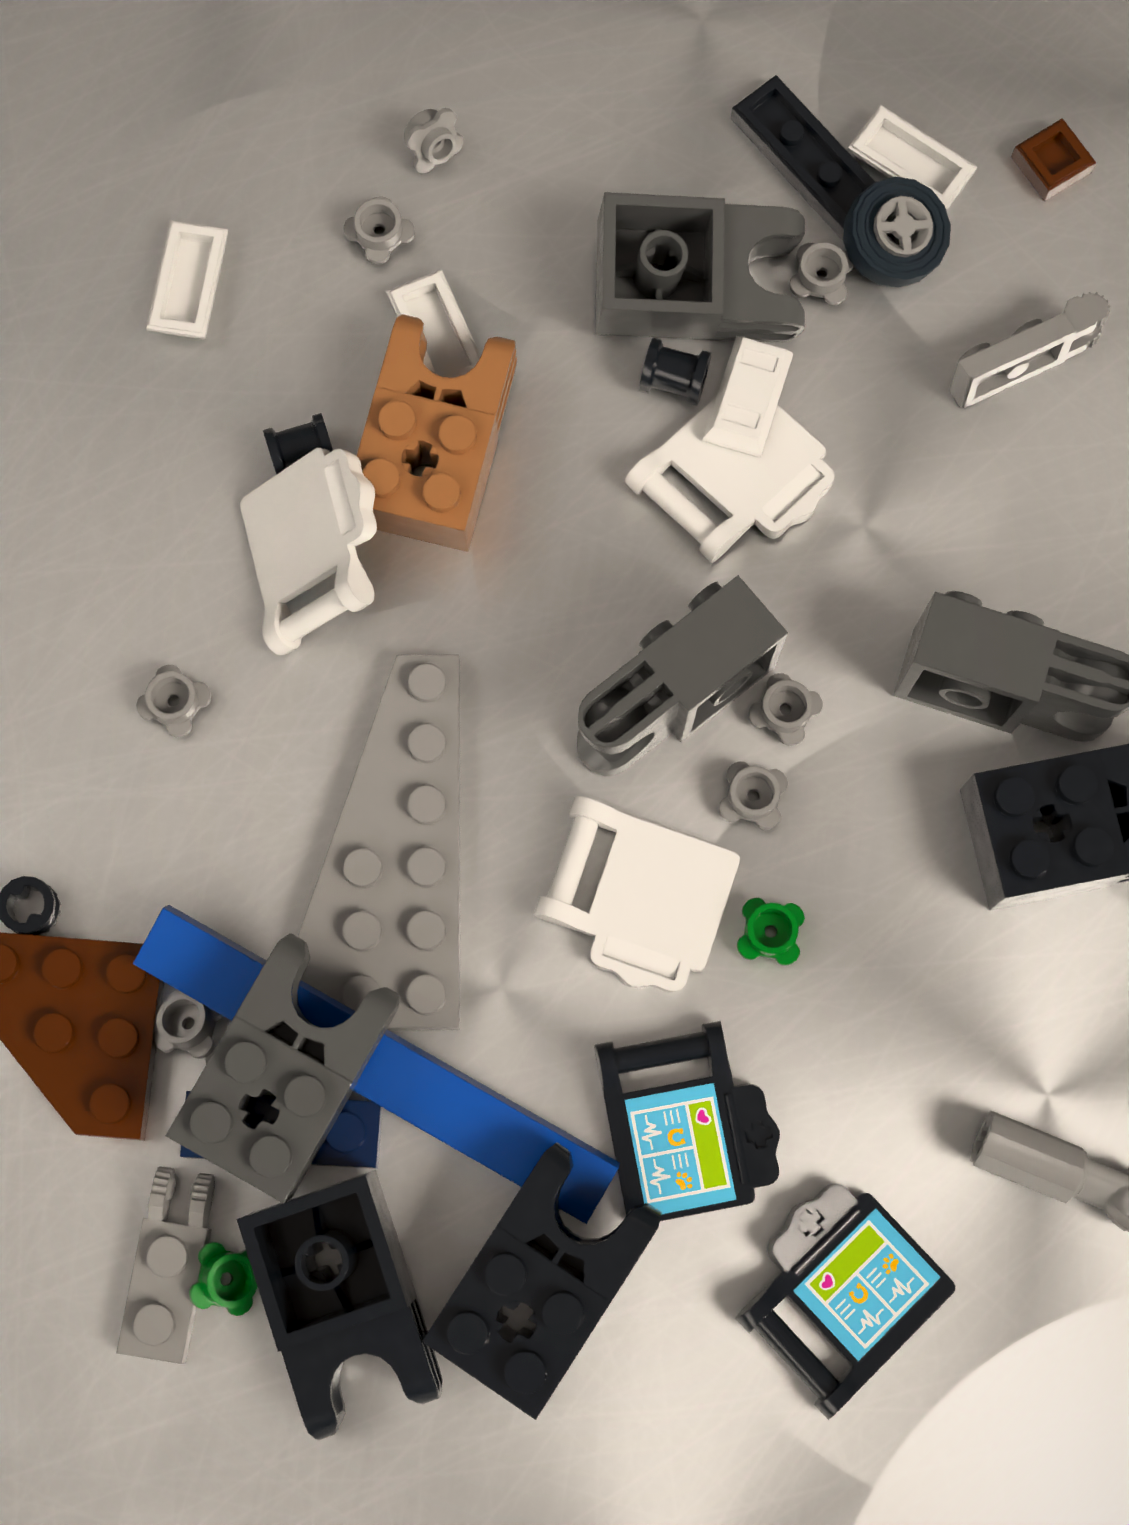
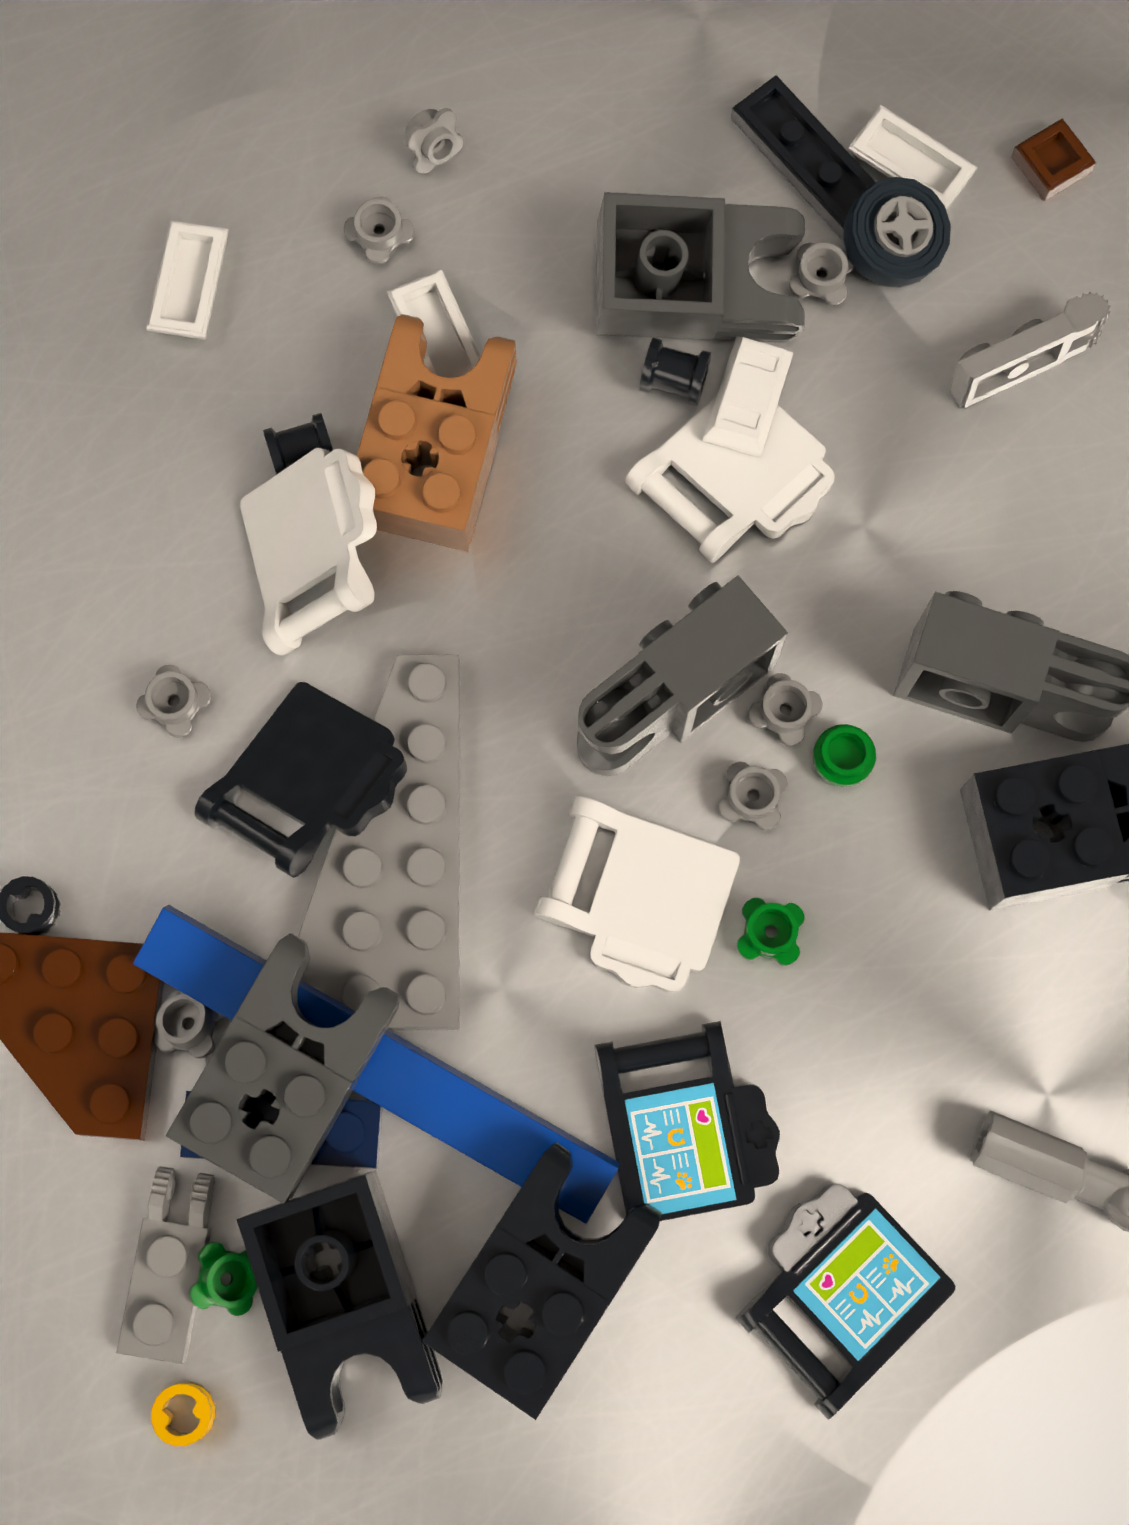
none -> yellow bush [151,1382,216,1446]
none -> black piece [194,682,407,878]
none -> green plate [813,724,876,787]

